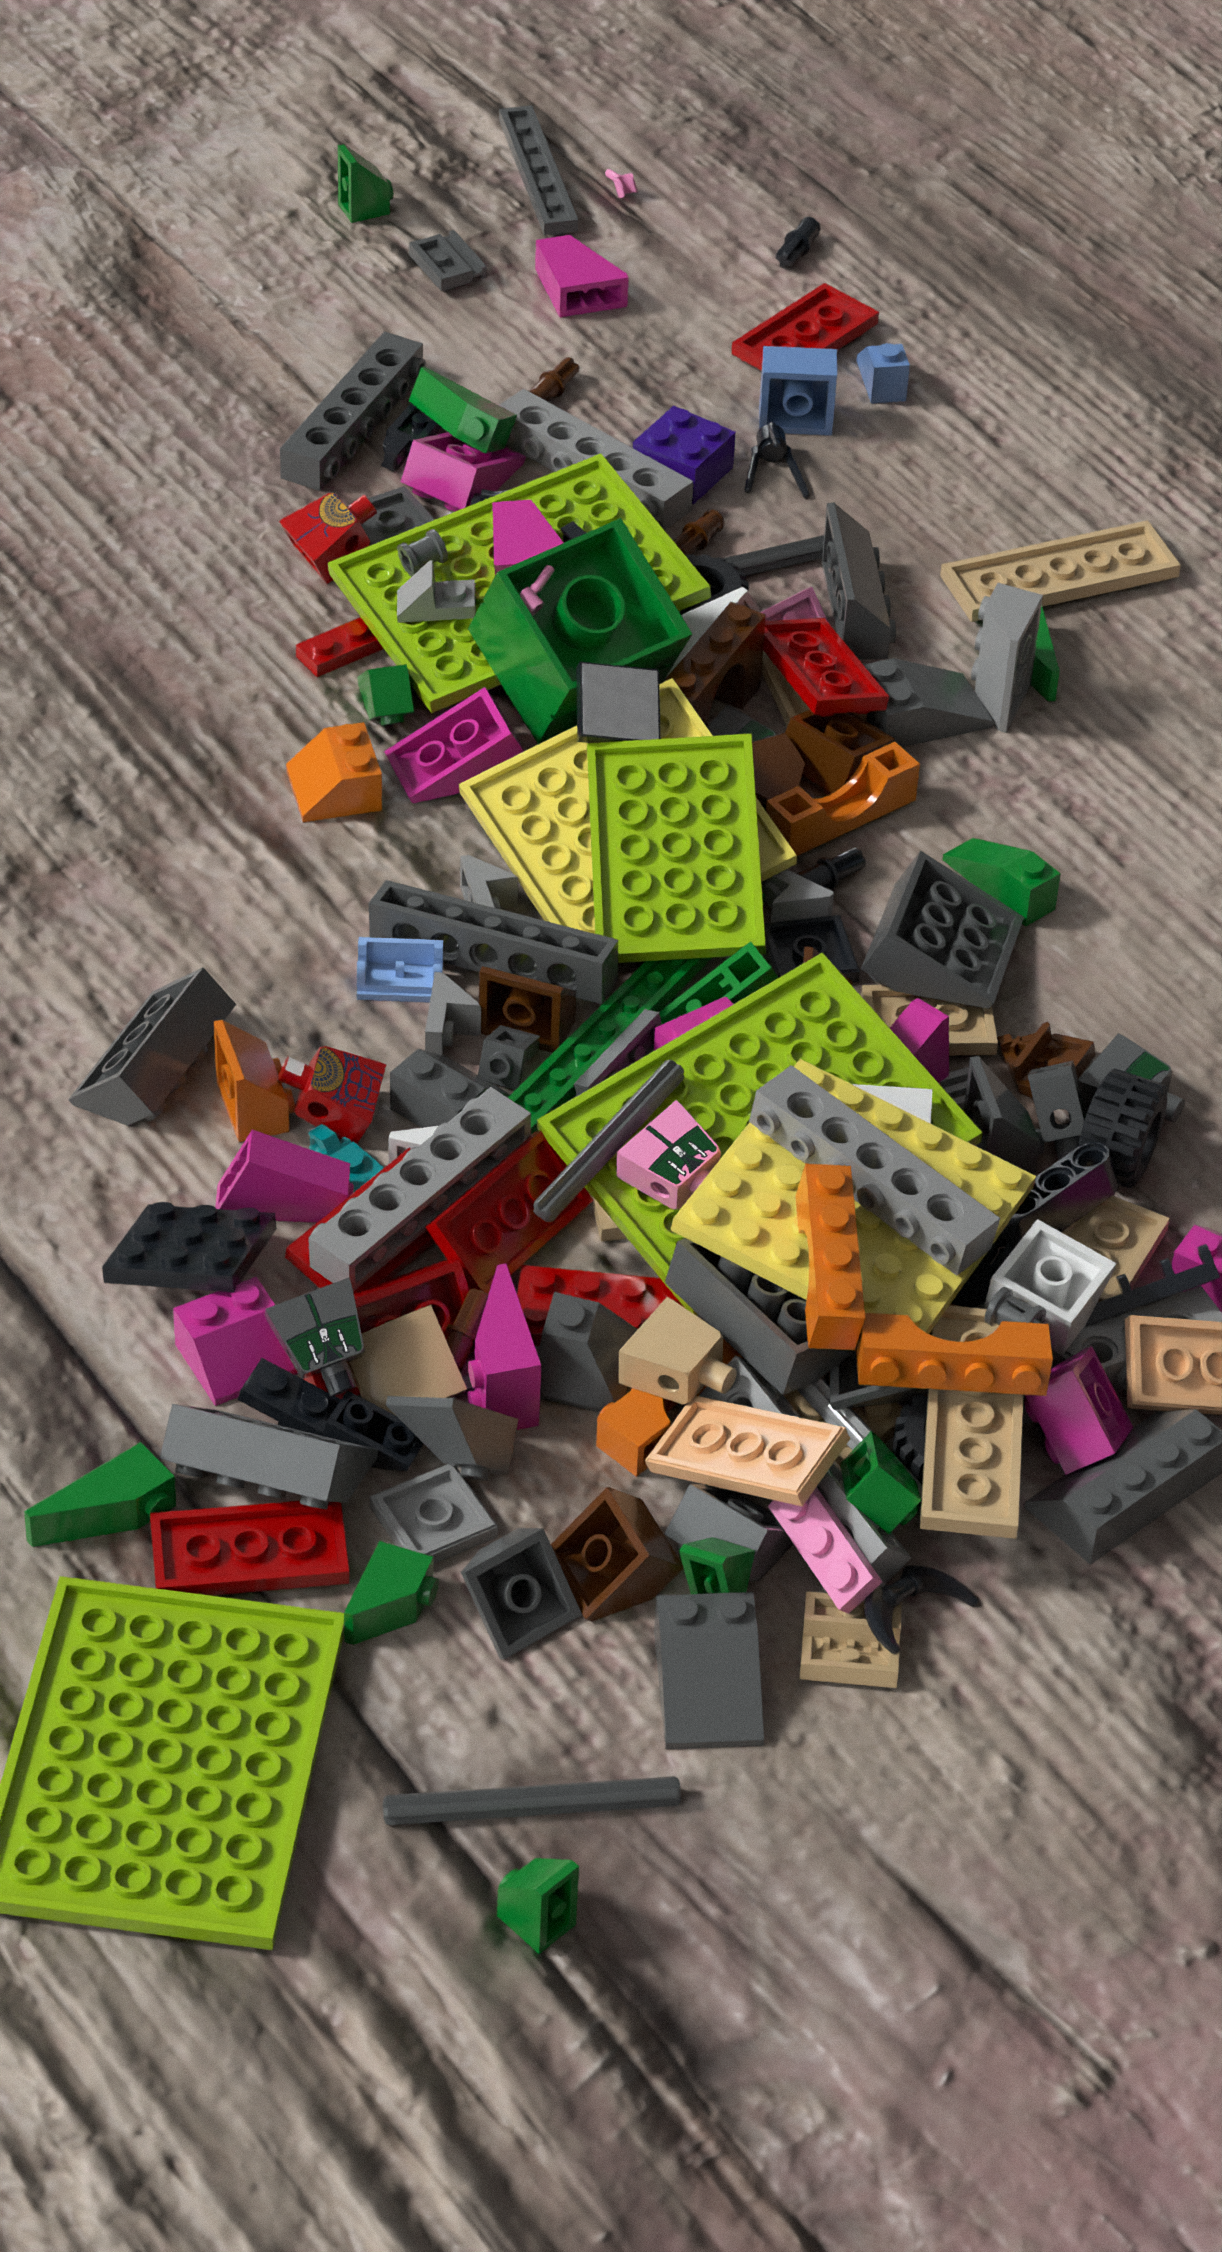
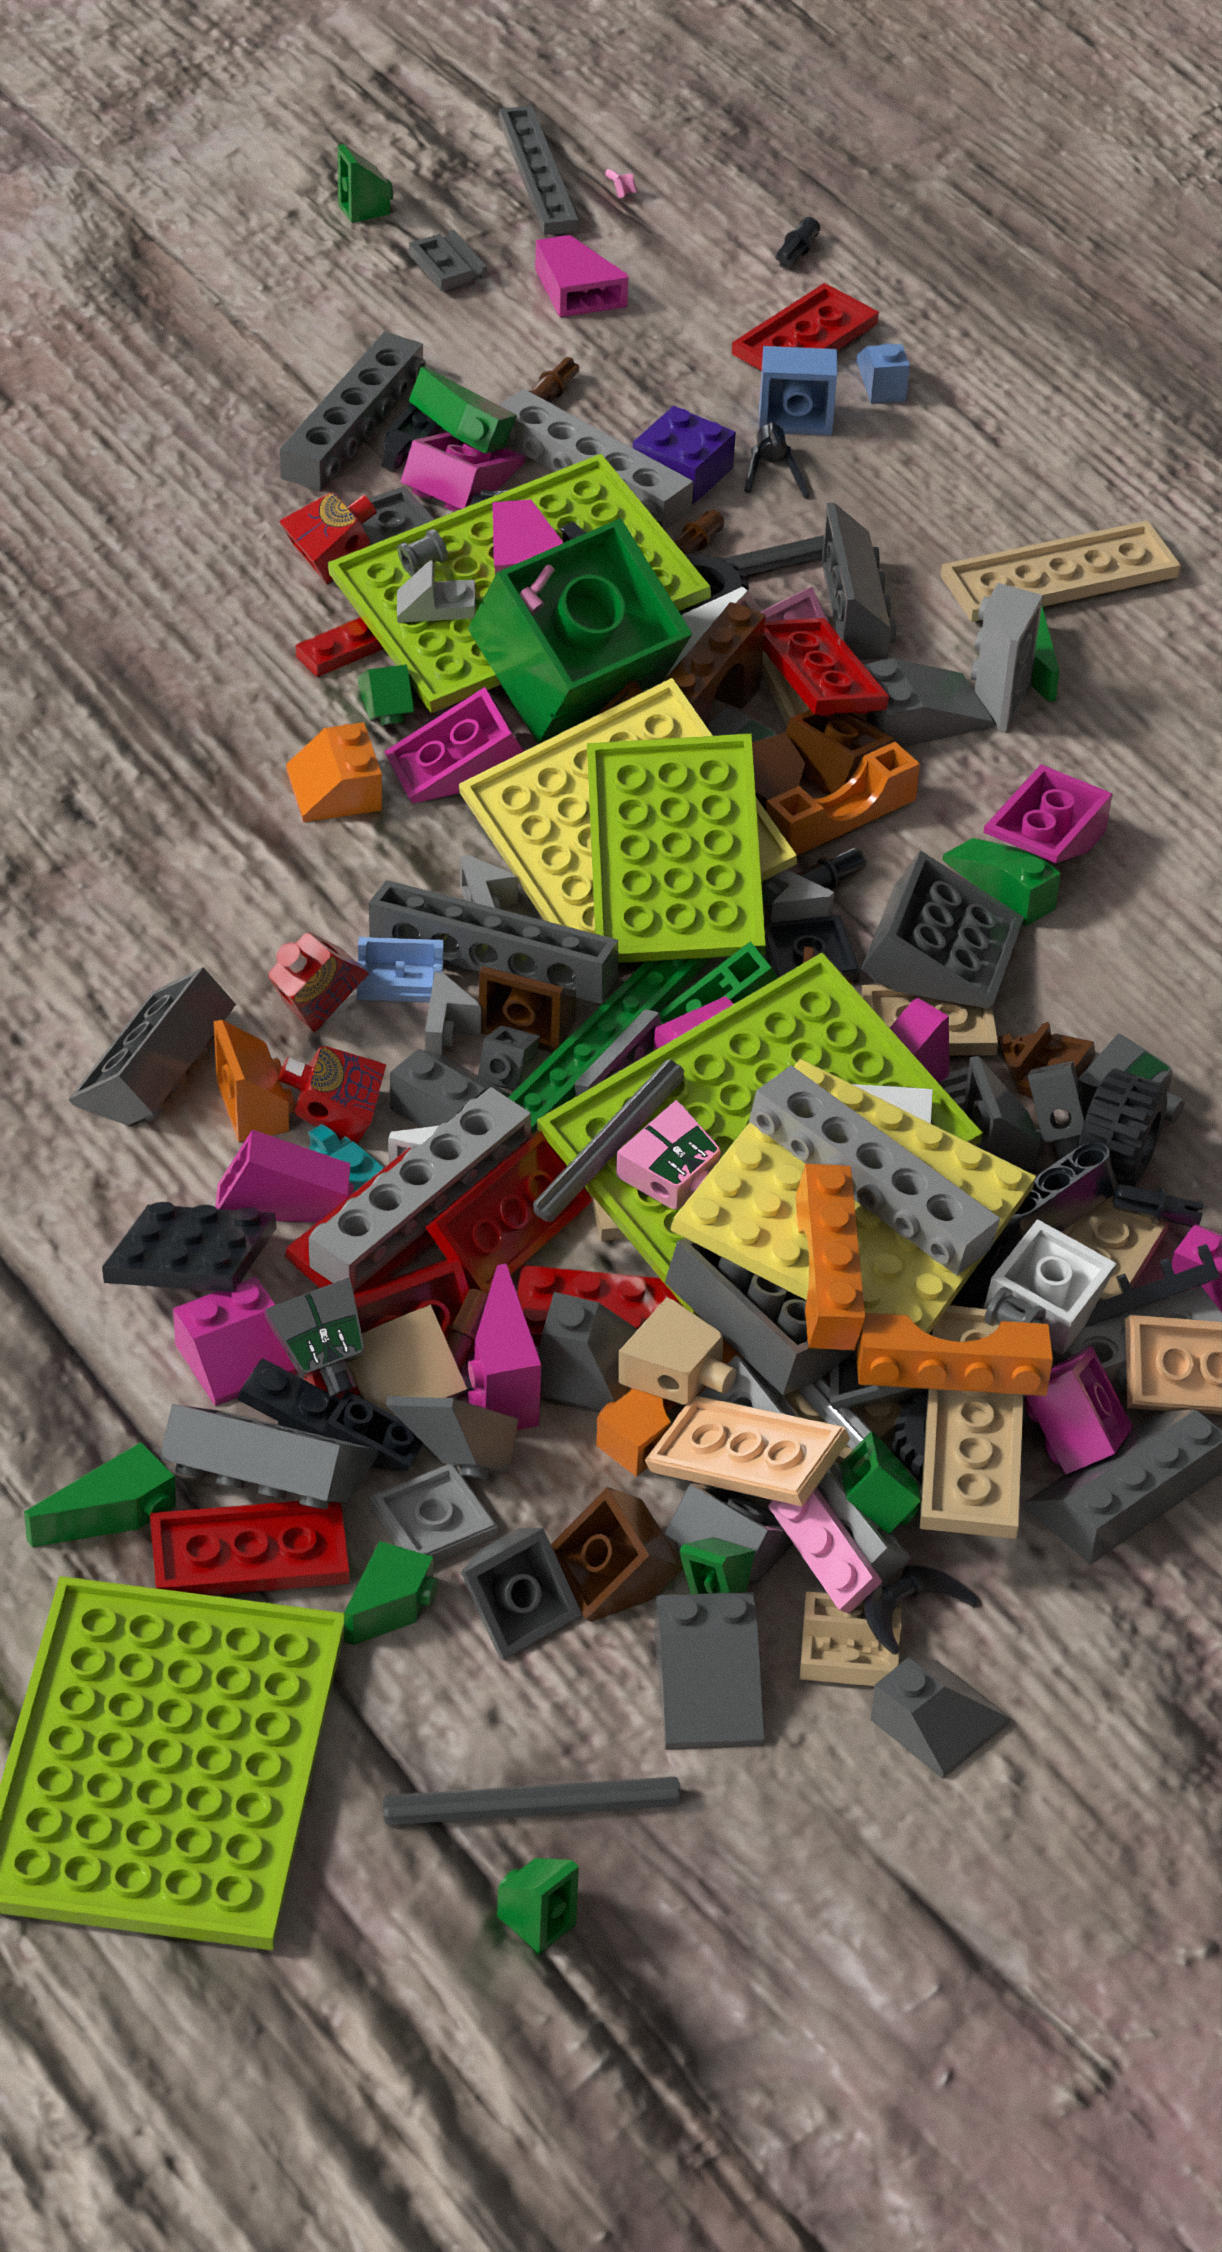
flat silver tile [576,662,661,743] -> none
none -> torso [268,932,369,1033]
none -> dark grey slope [870,1657,1010,1779]
none -> dark pink slope [983,764,1113,863]
none -> black axle [1112,1184,1203,1228]

